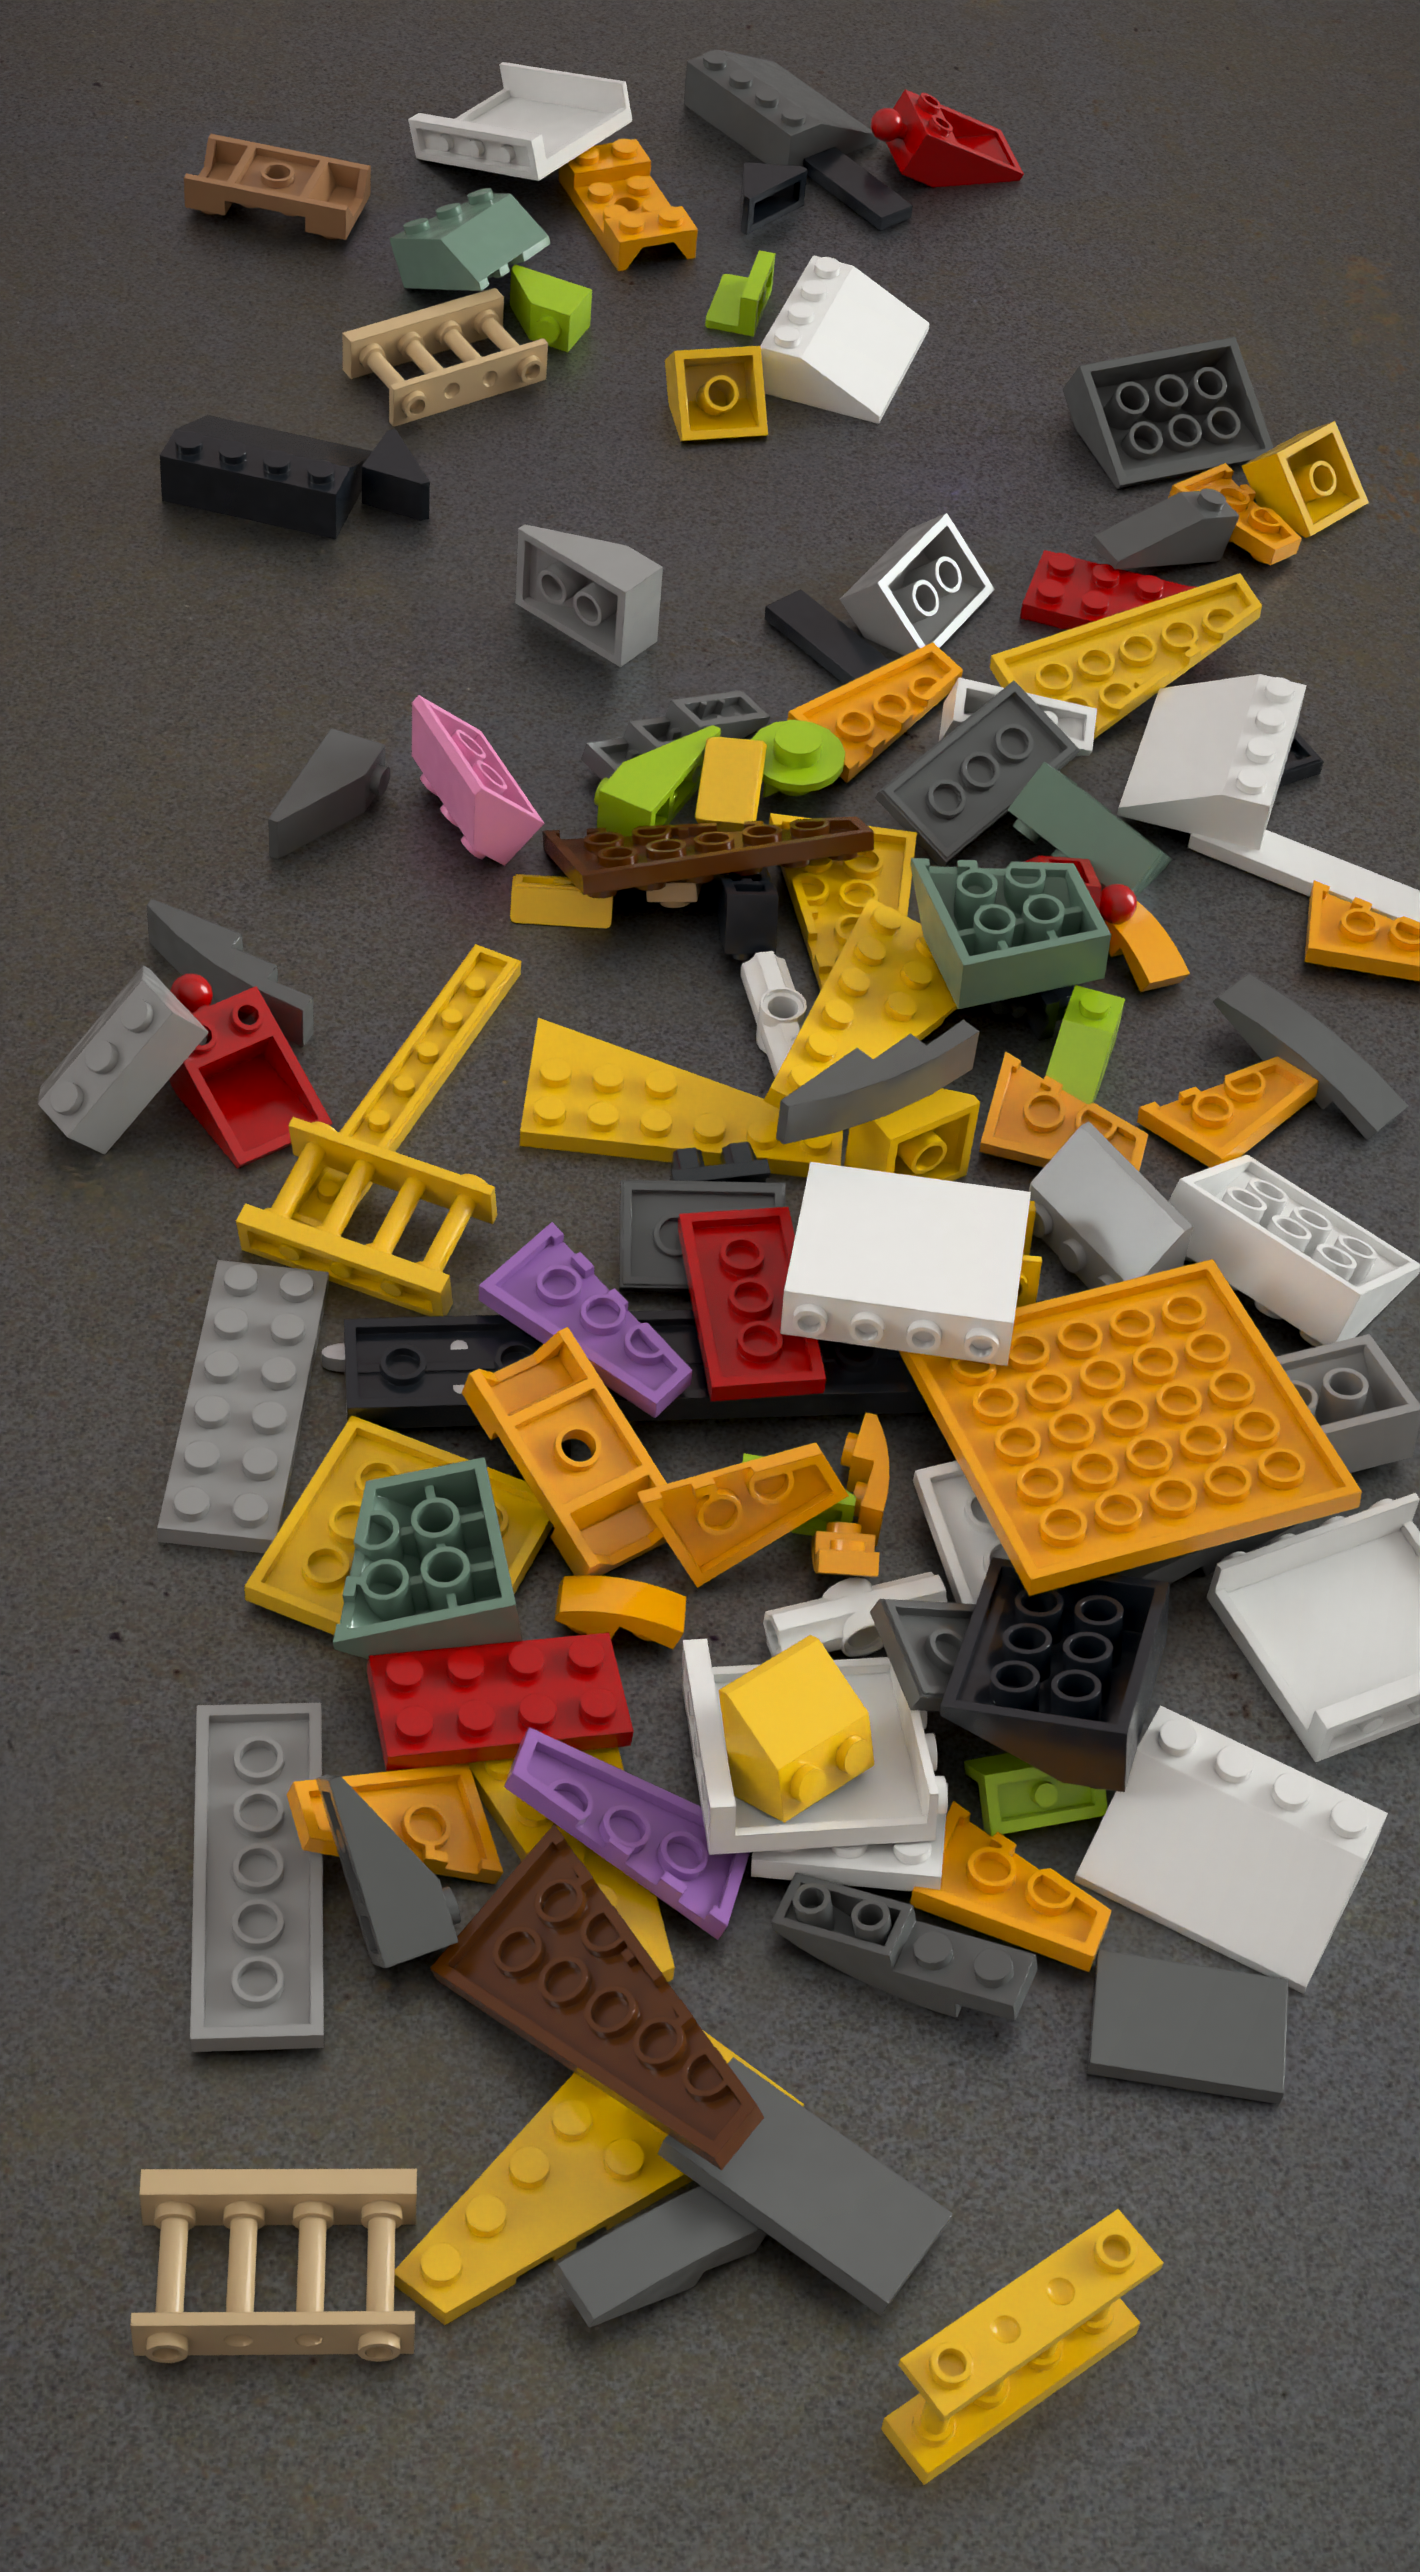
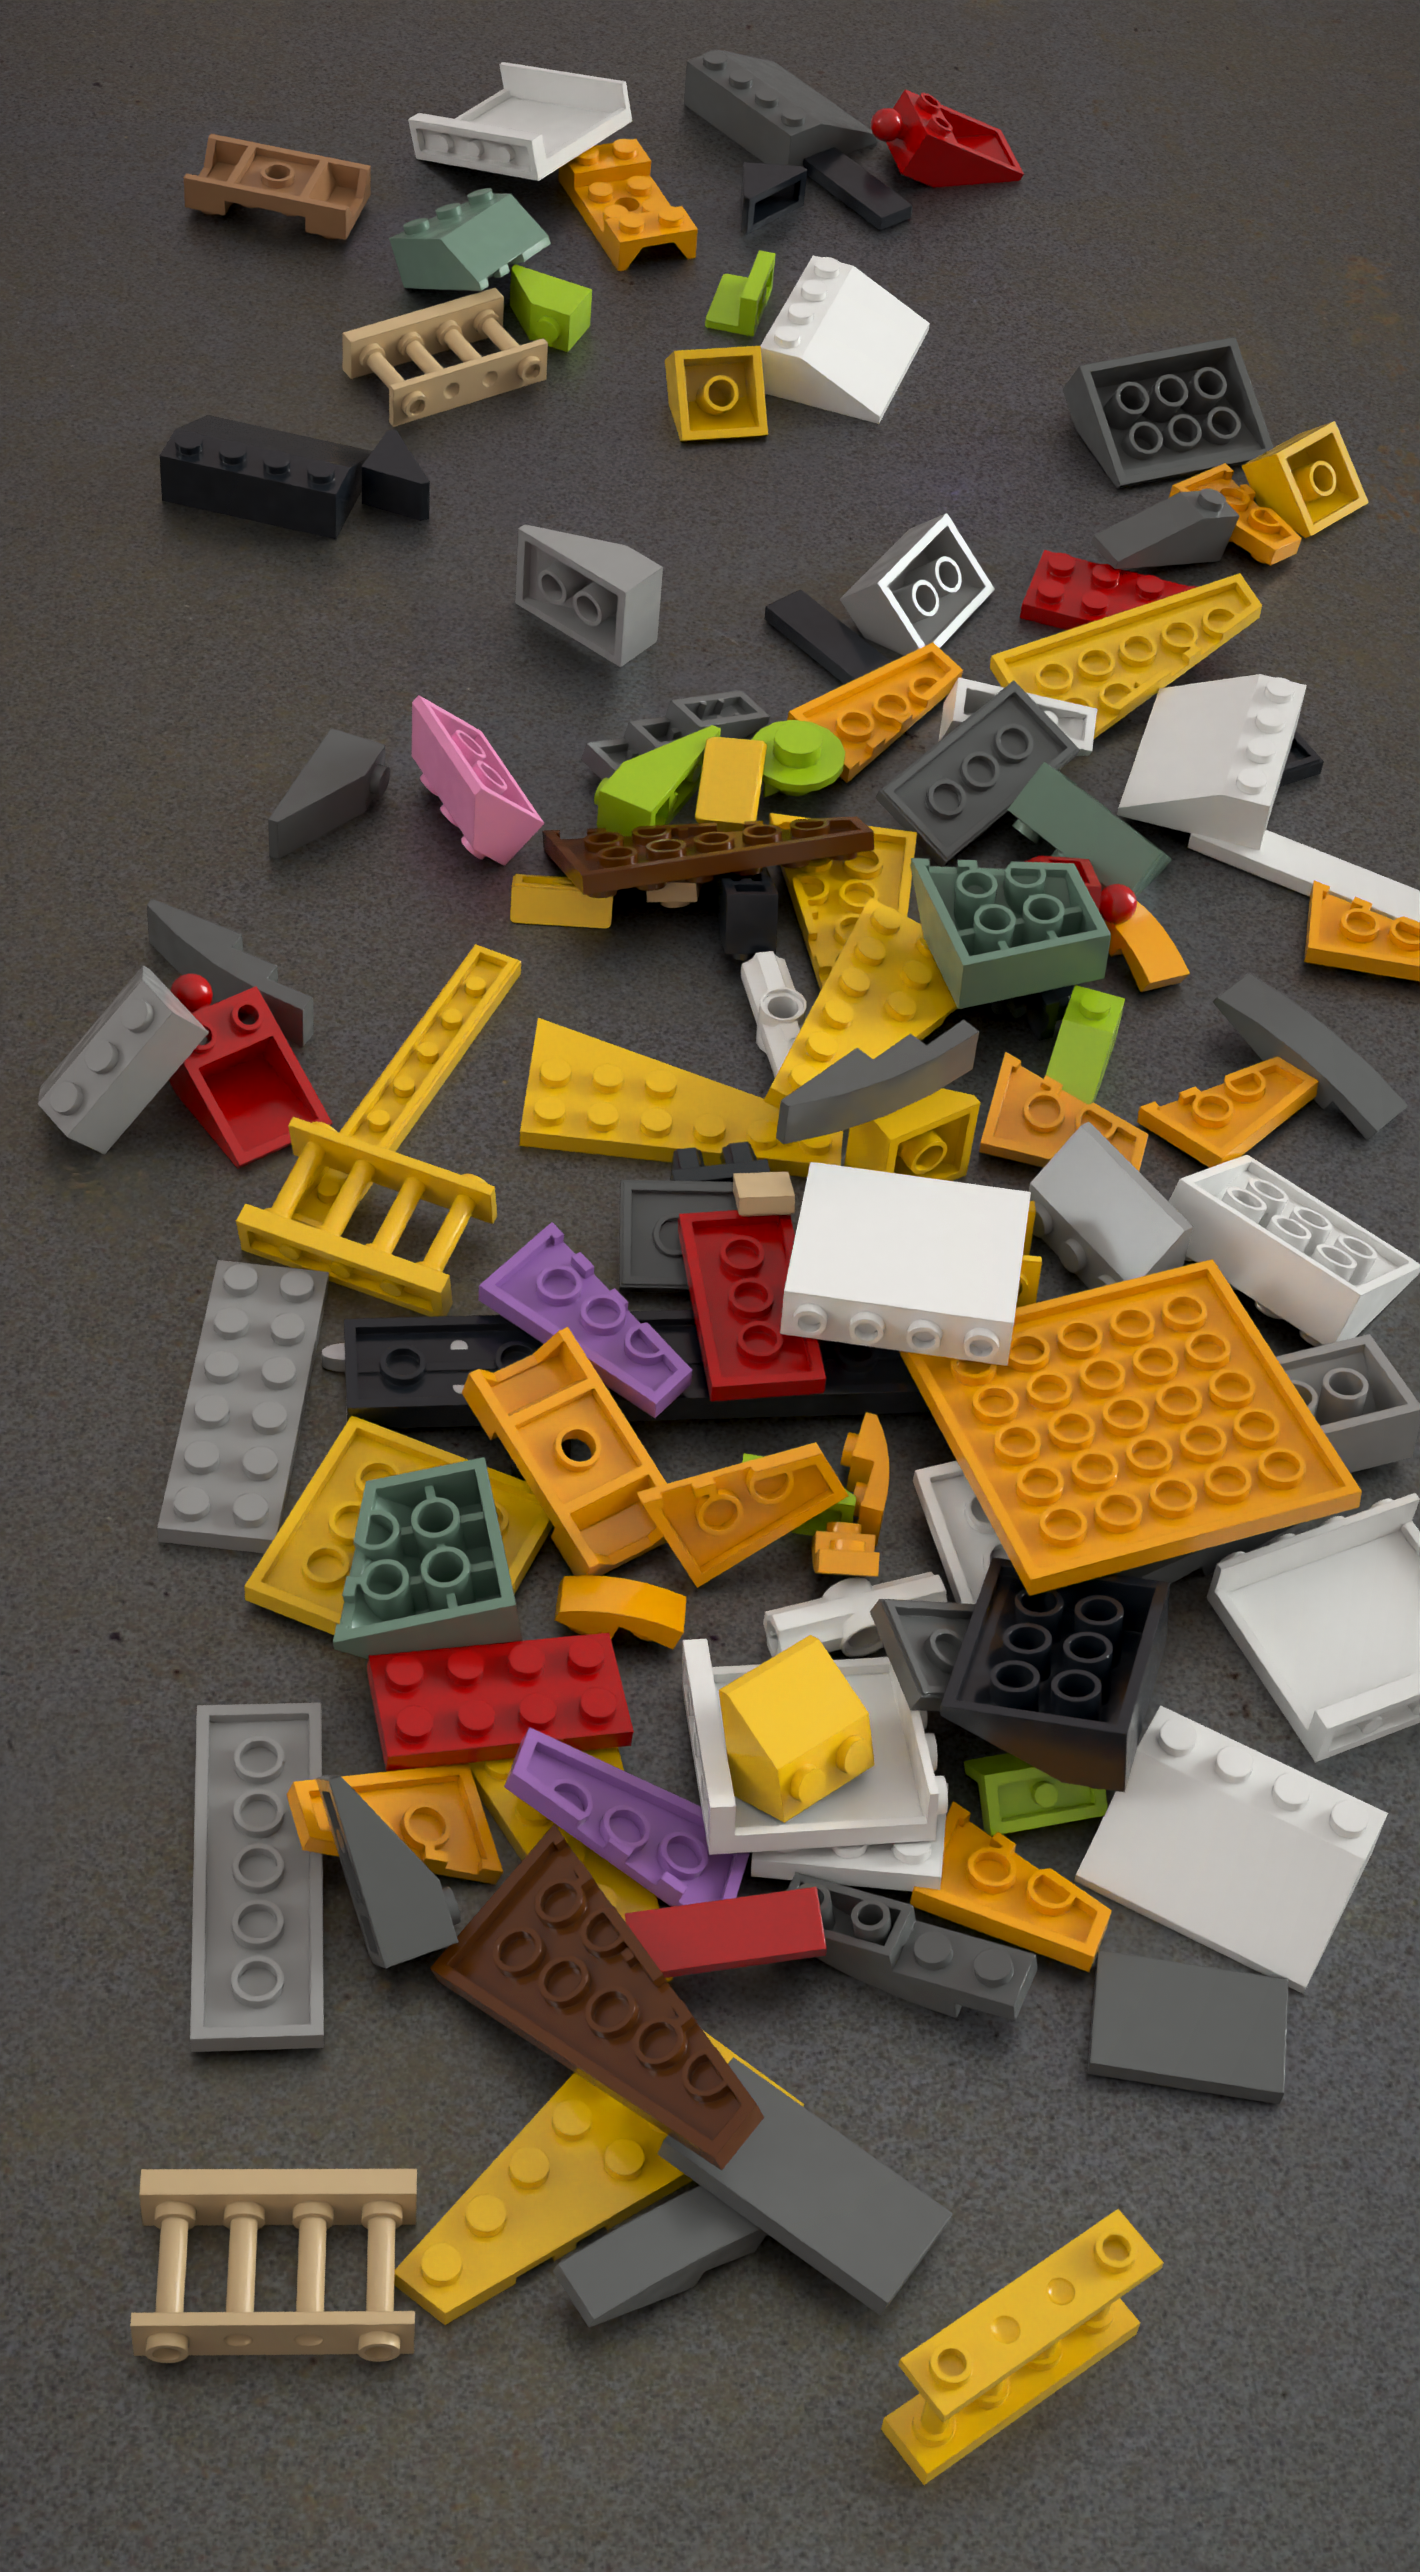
none -> red tile [625,1887,827,1978]
none -> tan tile [733,1171,795,1216]

